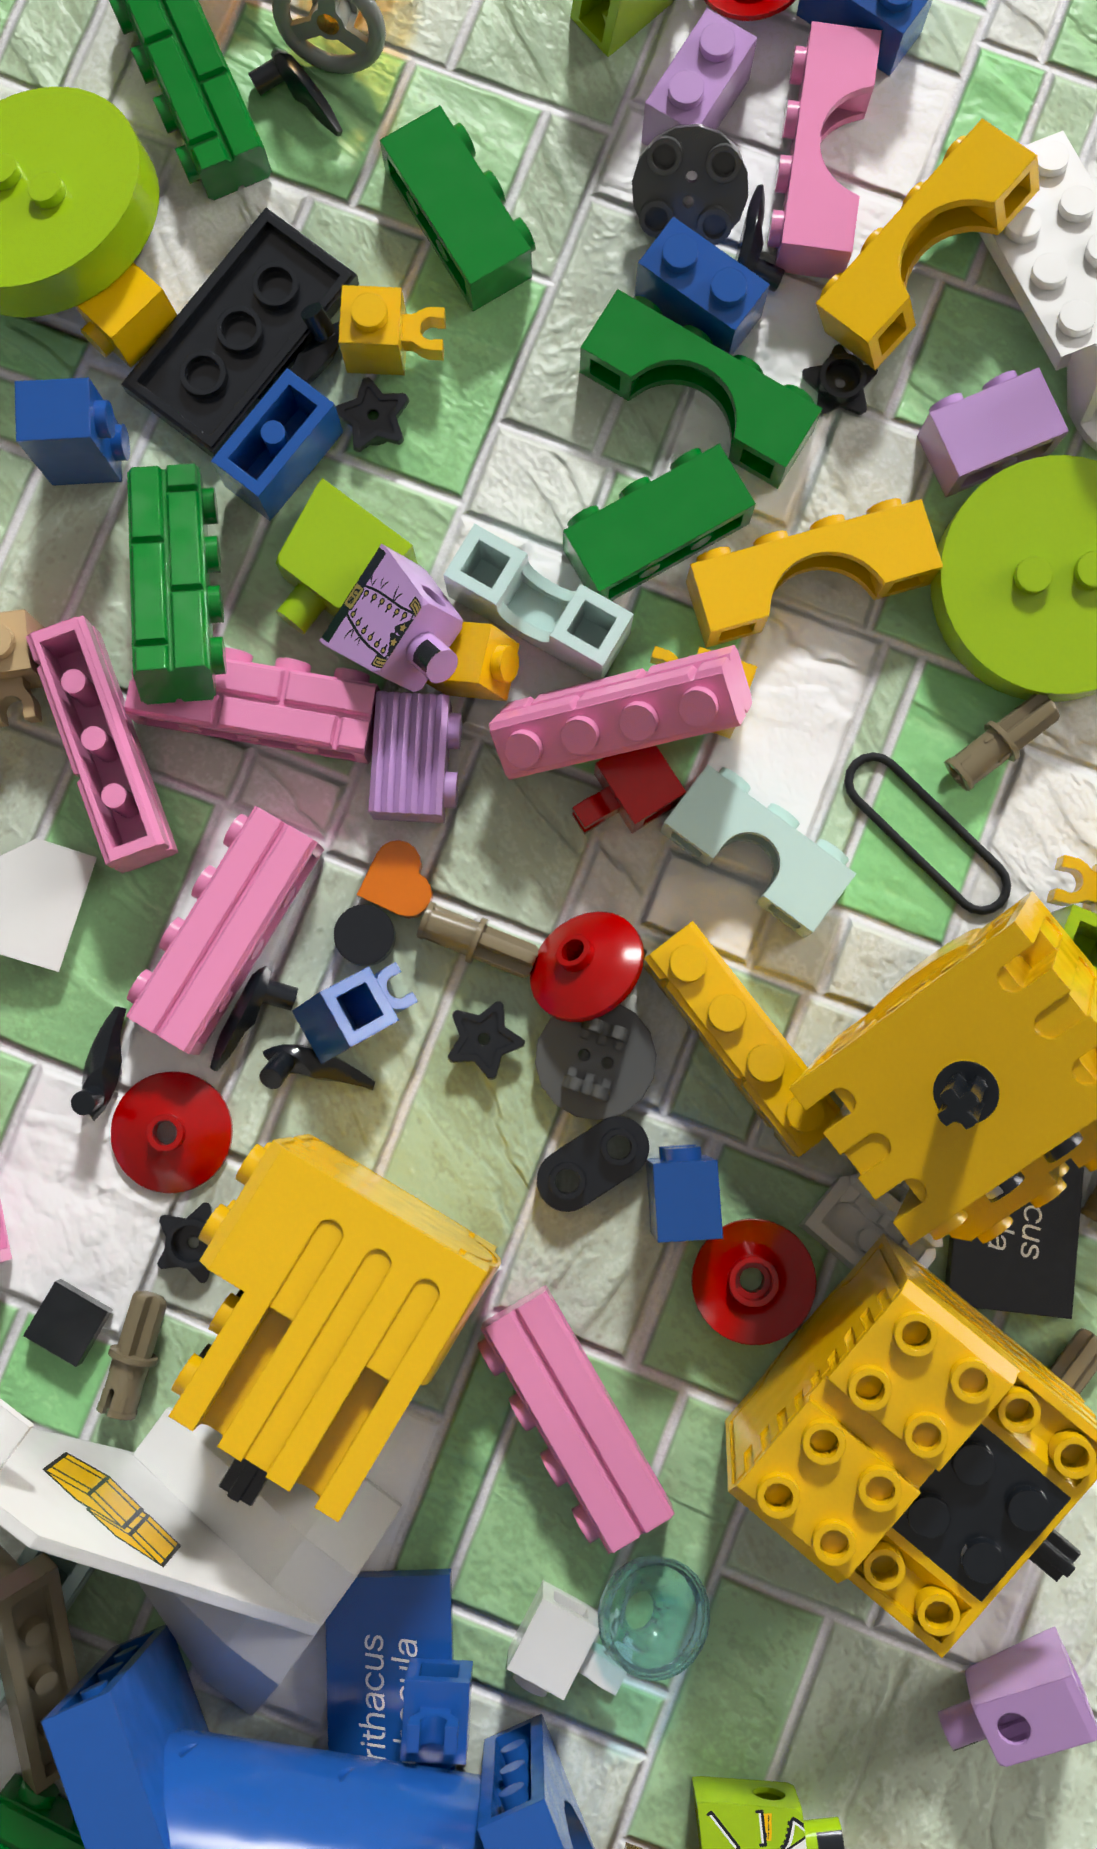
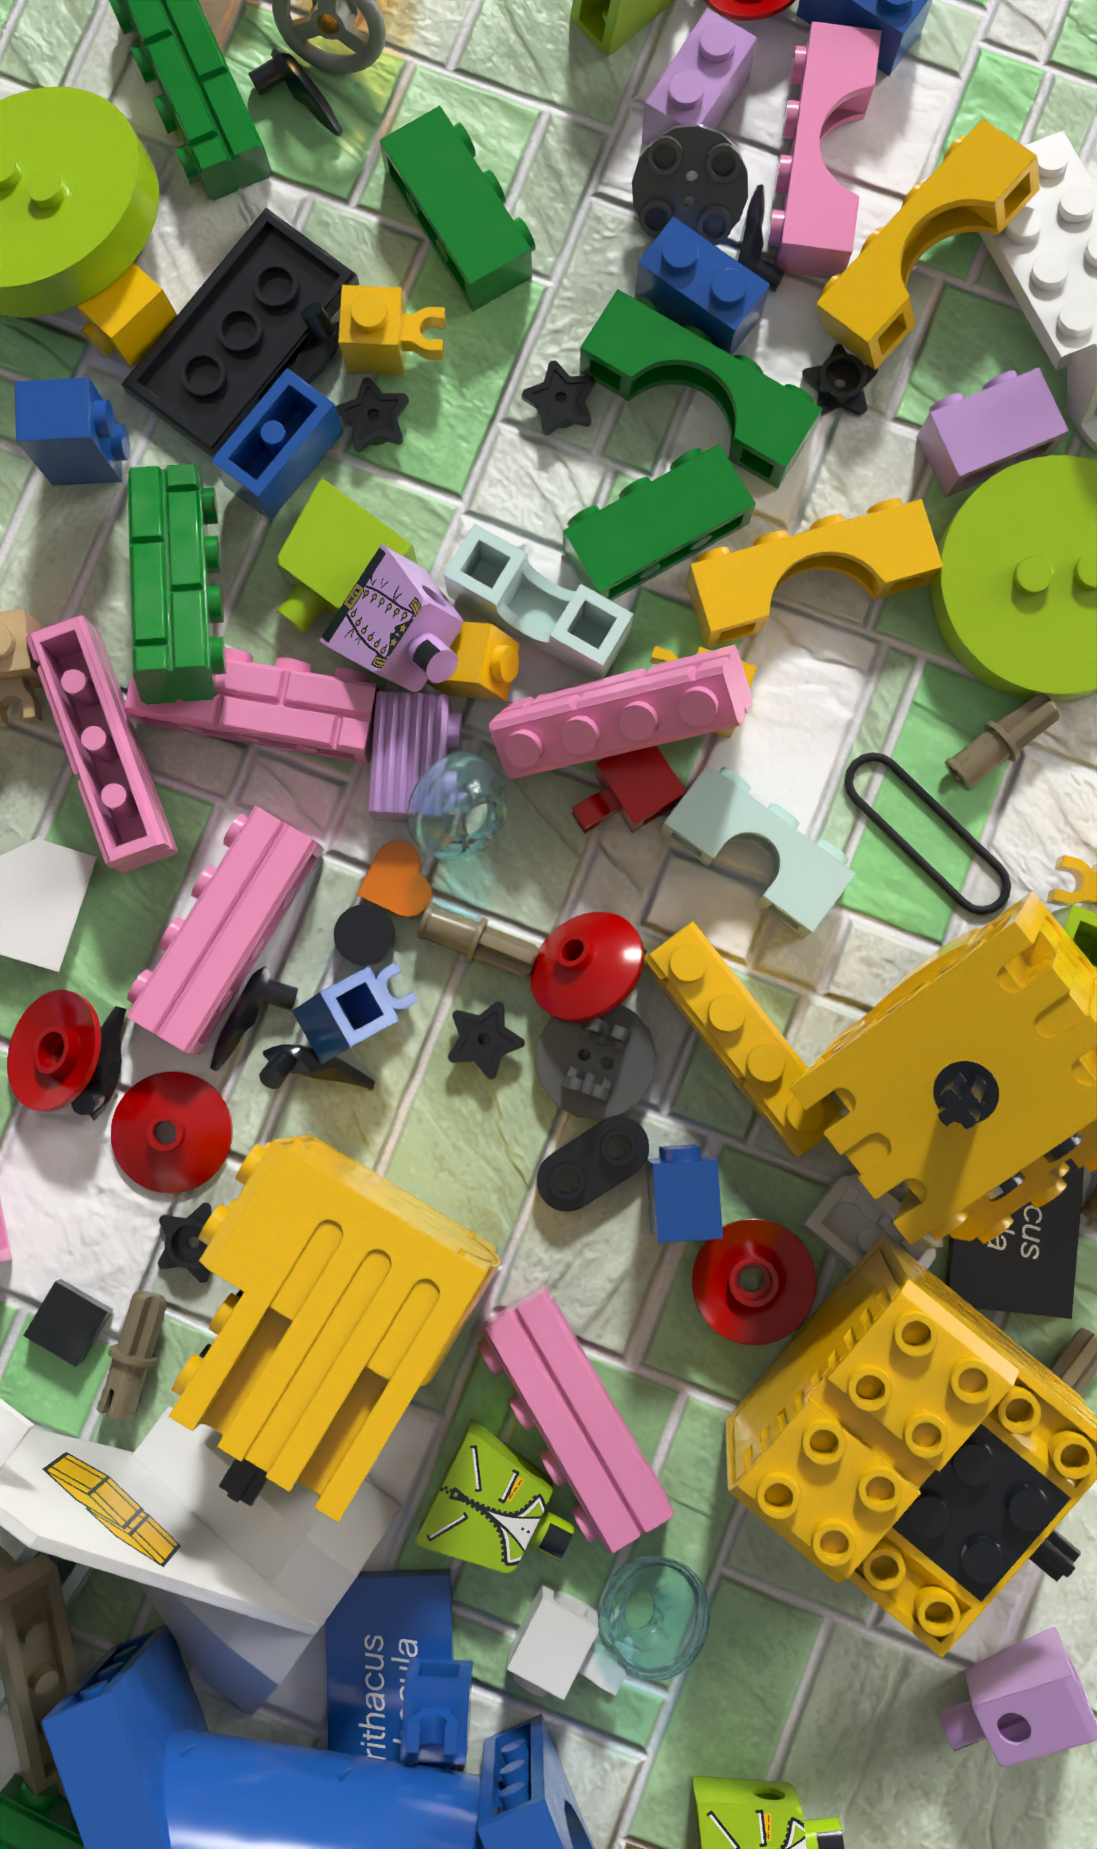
none -> red dish [7,990,101,1112]
none -> clear light blue piece [407,751,508,862]
none -> lime torso [414,1419,575,1574]
none -> black plate [521,360,596,435]

